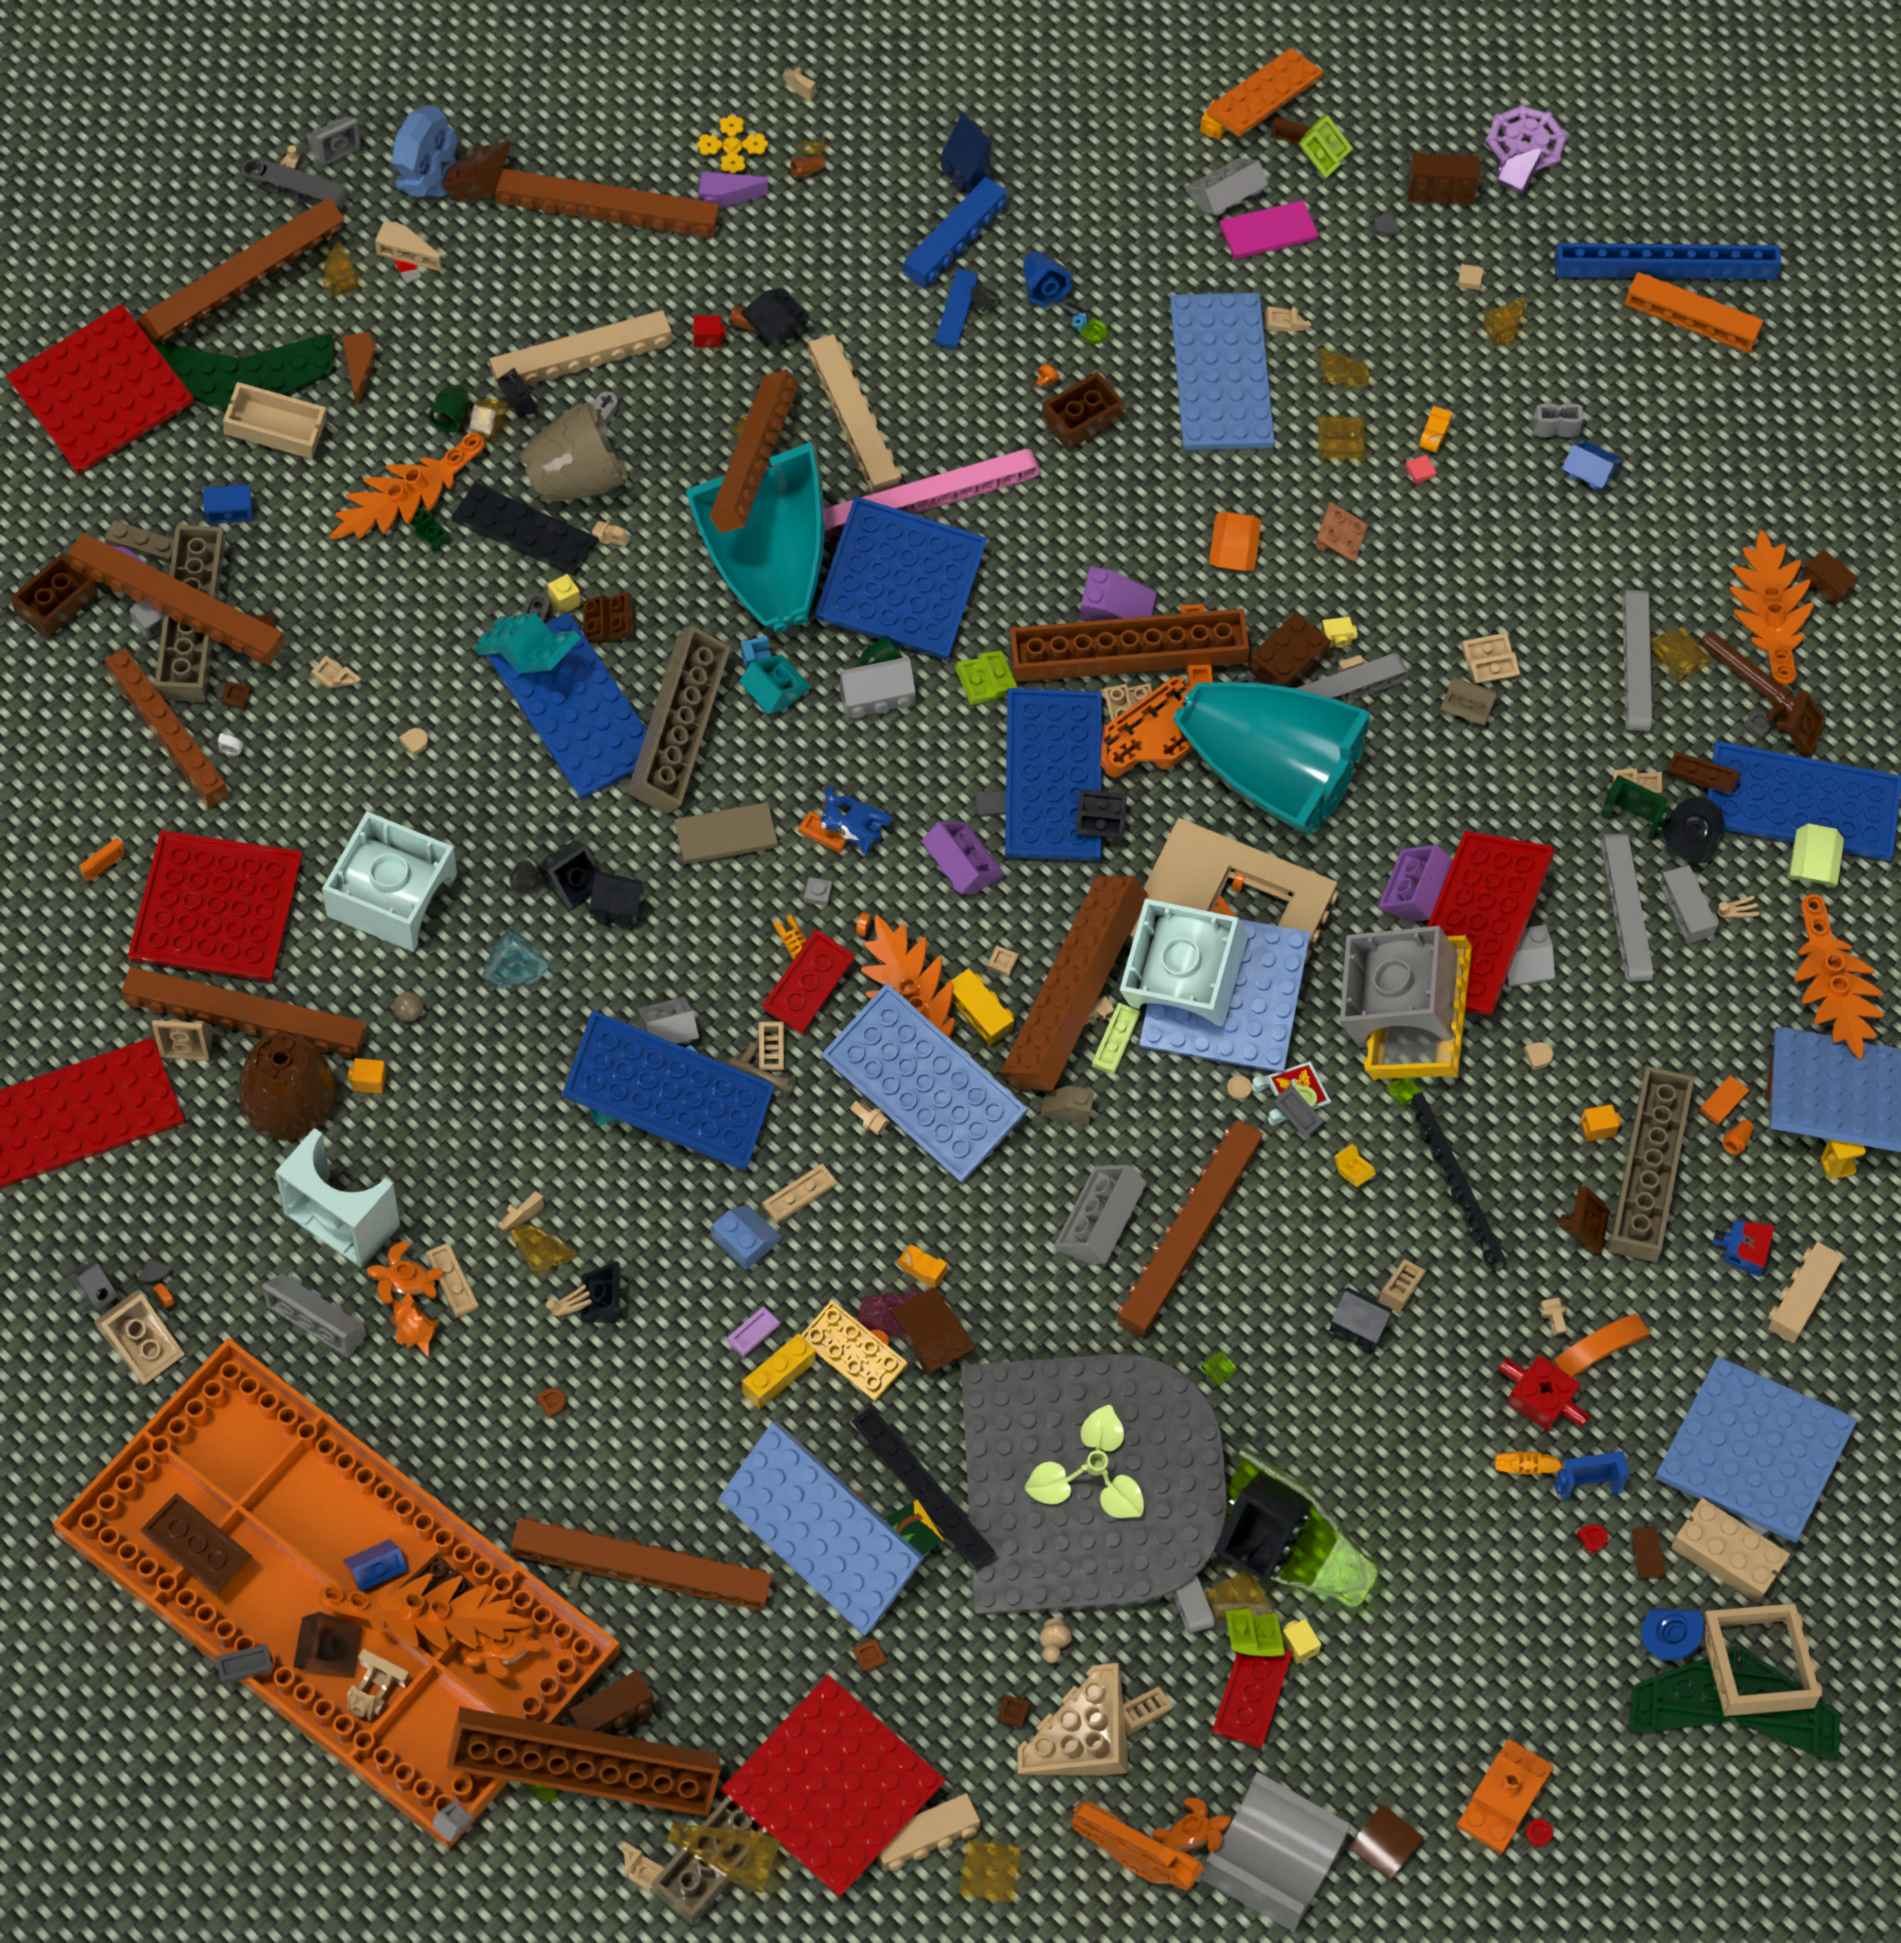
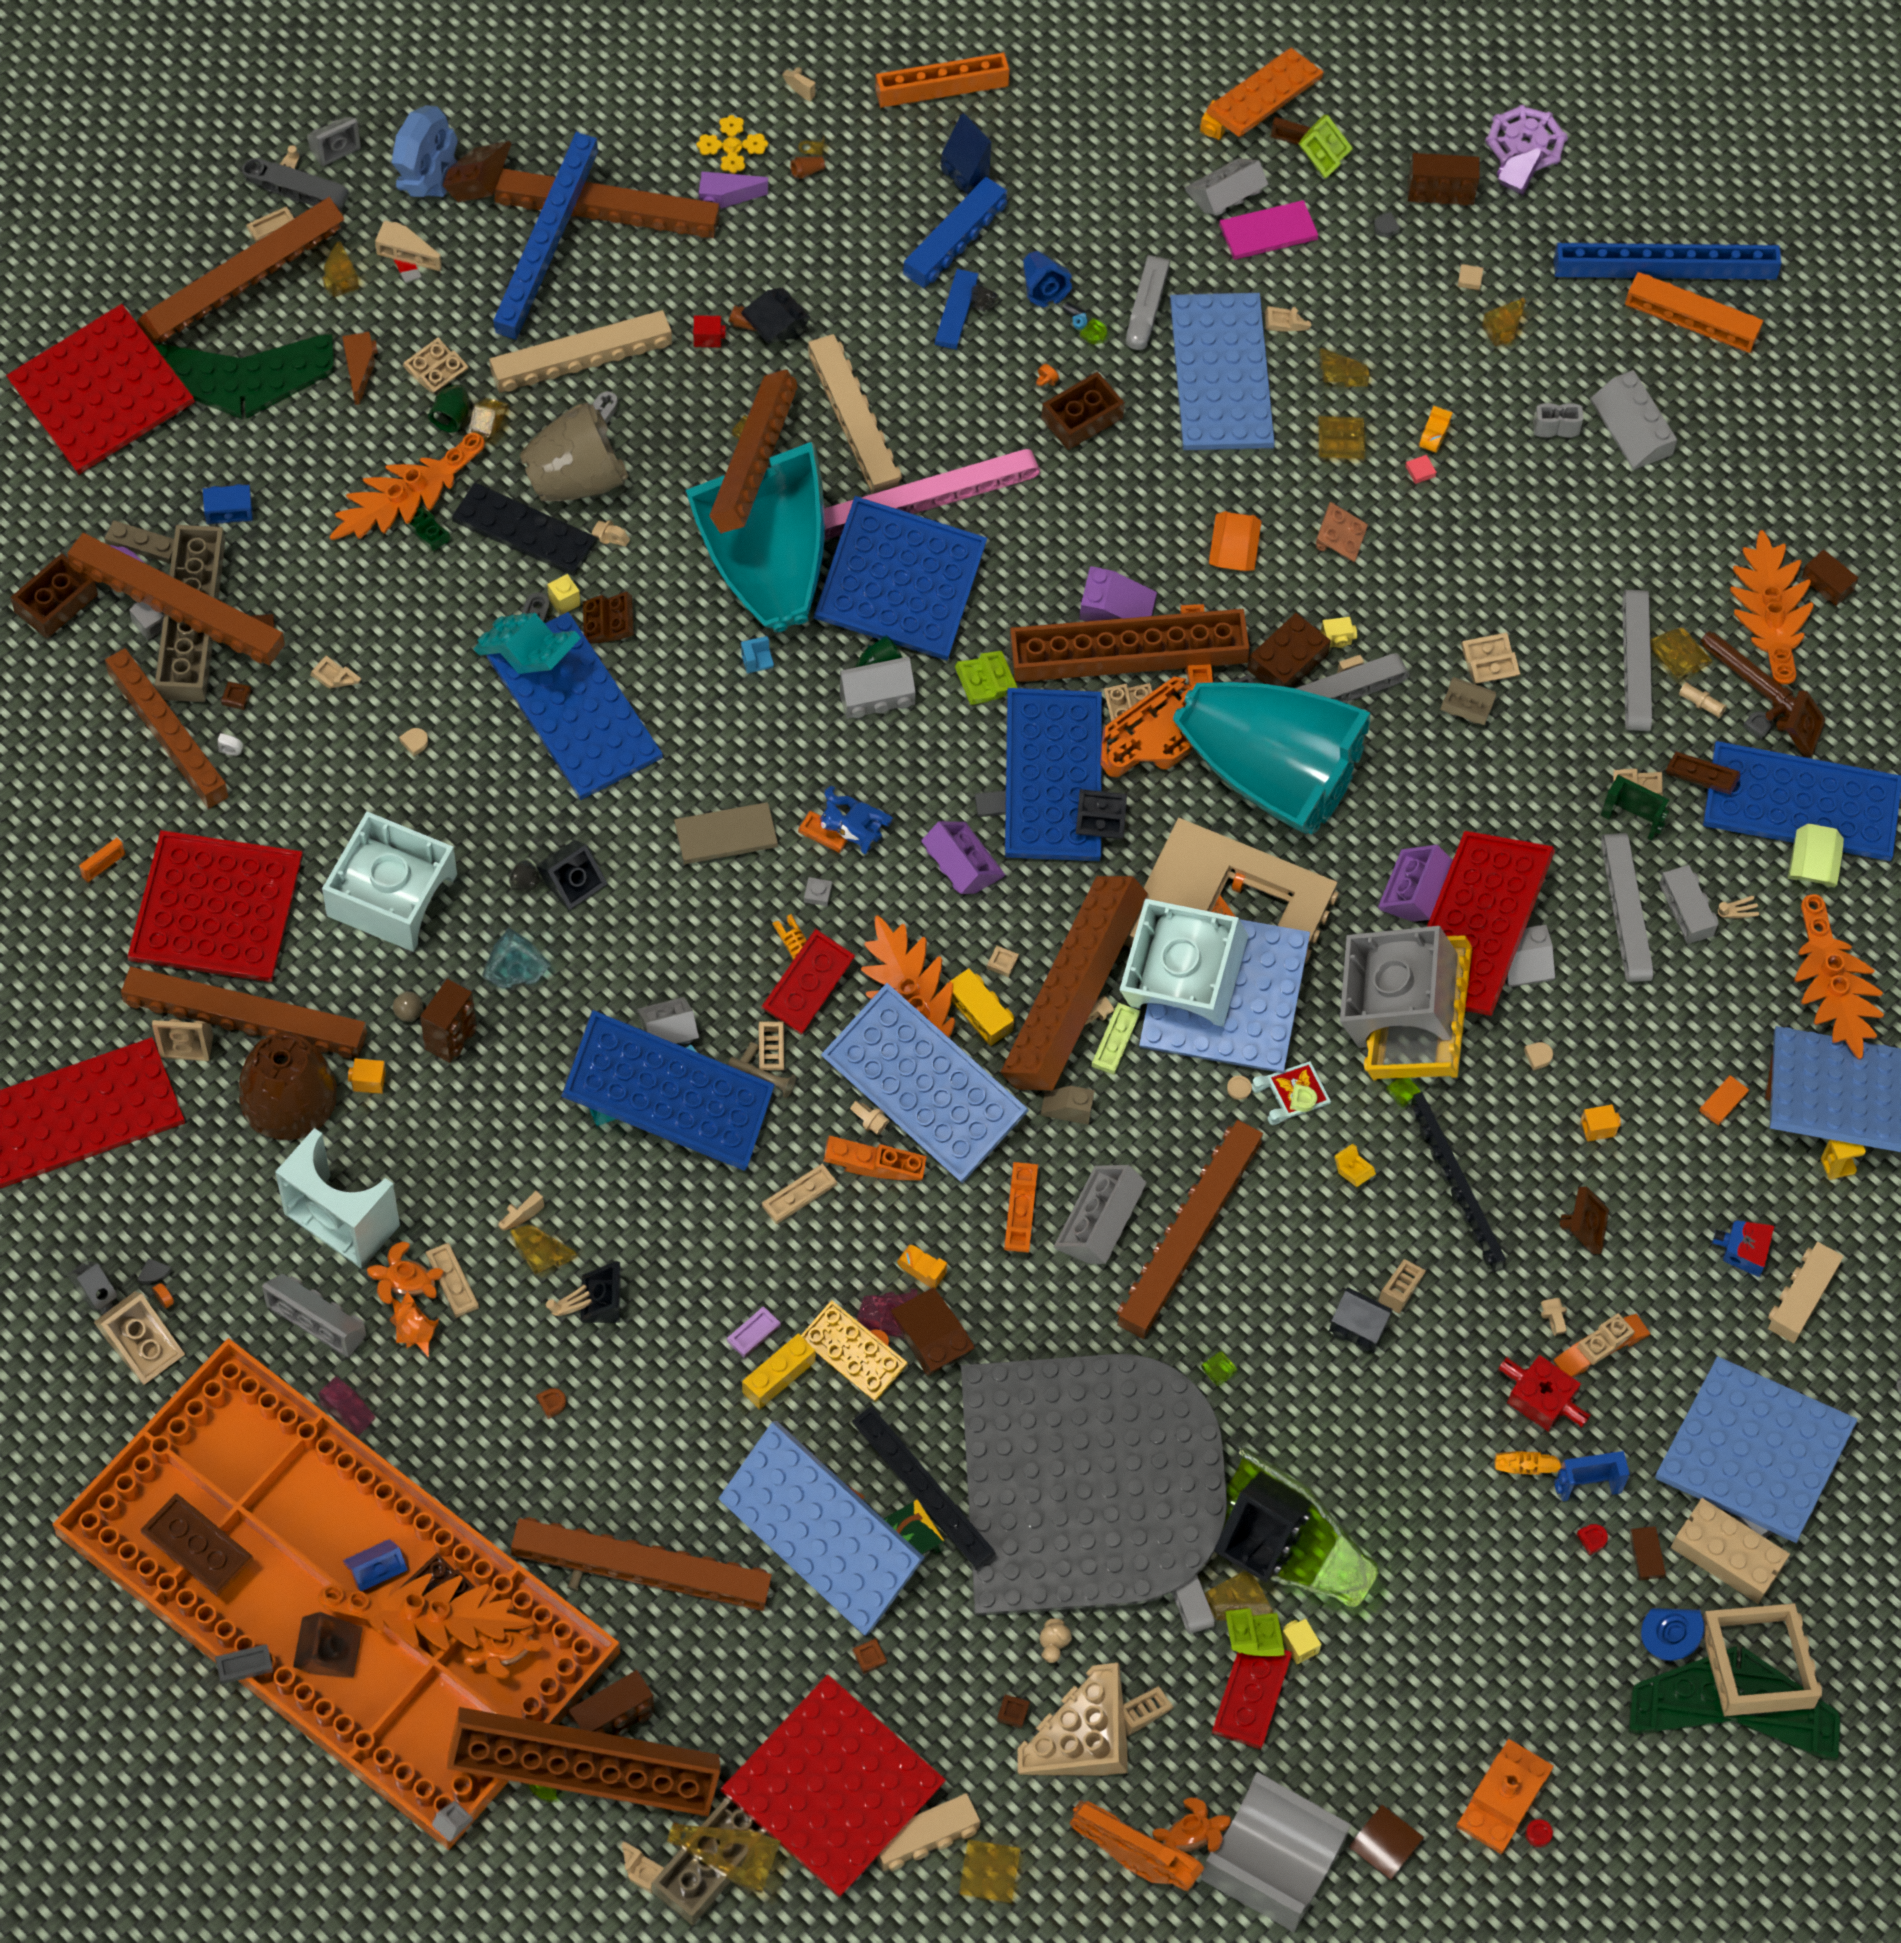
tan piece [223,382,326,459] -> none
tan tile [346,1649,411,1721] -> none
black hinge [496,368,537,419] -> none
black slope [589,871,644,929] -> none
dark tan brick [627,625,731,814] -> none
medium blue slope [711,1204,782,1271] -> none
teal slope [739,654,811,714] -> none
orange tile [856,912,872,937] -> none
yellowish green plant [1025,1405,1144,1518] -> none
dark grey tile [1273,1084,1324,1138] -> none
slope [1562,439,1623,490] -> none
dark tan brick [1608,1066,1694,1263] -> none
black hat [1663,797,1725,863] -> none
orange cone [1722,1119,1754,1155] -> none
none -> tan tile [246,206,294,242]
none -> clear pink slope [318,1376,375,1436]
none -> tan slope [403,338,469,394]
none -> reddish brown brick [420,979,477,1063]
none -> blue brick [493,132,598,340]
none -> orange slope [823,1135,927,1180]
none -> orange brick [875,53,1009,108]
none -> orange slope [1004,1162,1038,1253]
none -> light grey piece [1126,255,1170,350]
none -> tan slope [1577,1313,1635,1365]
none -> light grey slope [1590,370,1677,470]
none -> tan pin [1679,682,1727,718]

